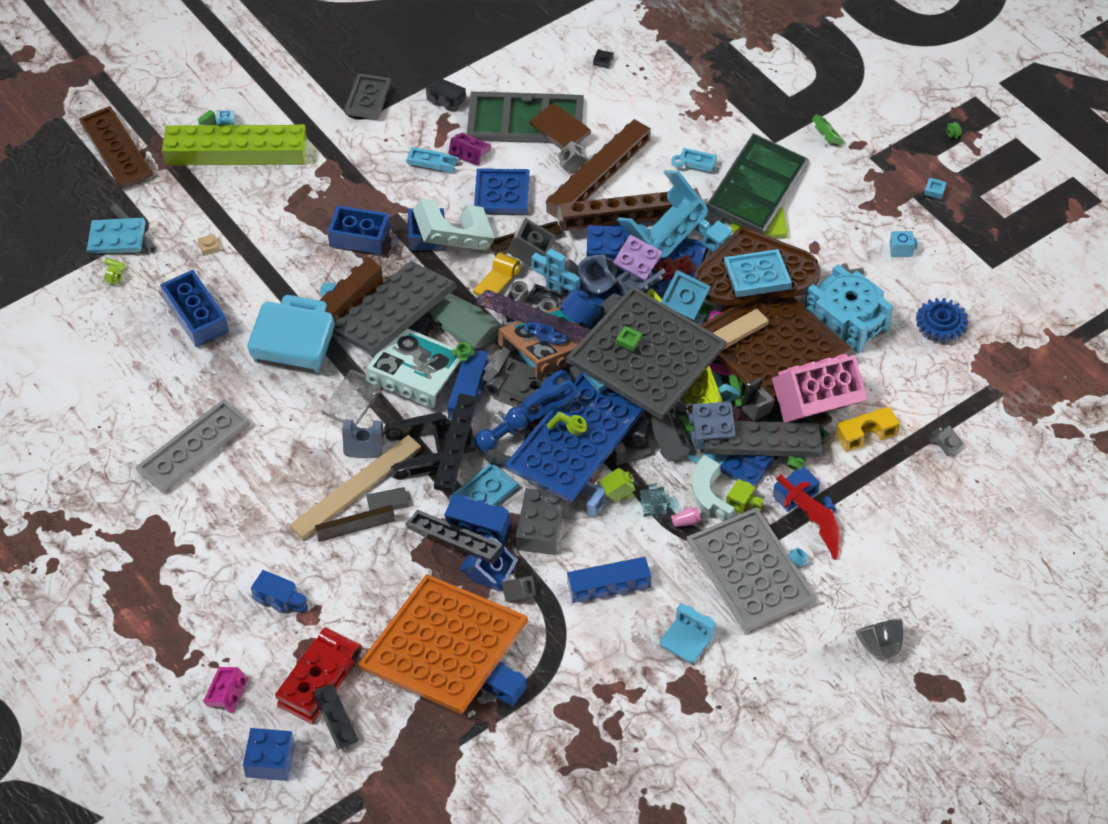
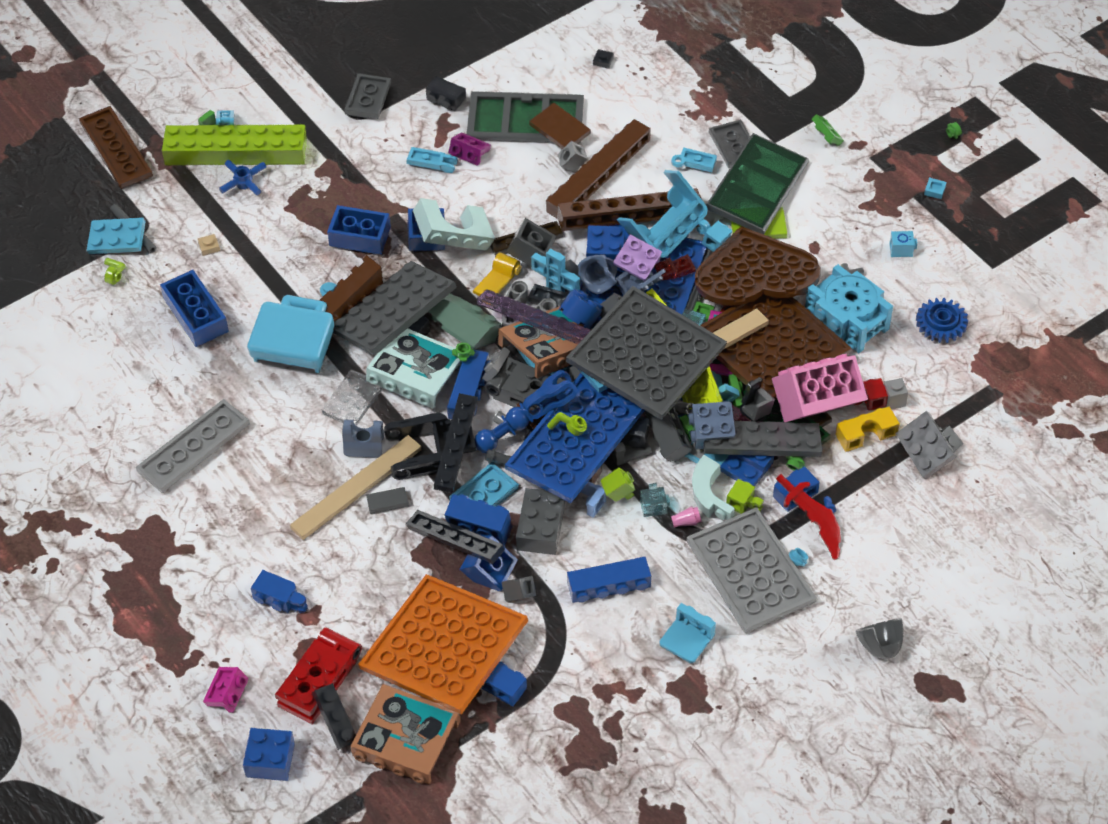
dark brown tile [315,505,395,542] -> none
blue plate [474,168,530,214] -> none
blue piece [524,322,567,345] -> none
bright green plate [615,326,642,352] -> none
medium azure plate [661,270,711,320] -> none
medium azure plate [724,249,792,297] -> none
none -> blue bar [219,160,266,195]
none -> panel [350,684,461,785]
none -> flat silver tile [709,119,761,168]
none -> red brick [853,378,888,411]
none -> light grey brick [884,378,908,409]
none -> flat silver plate [896,411,957,479]

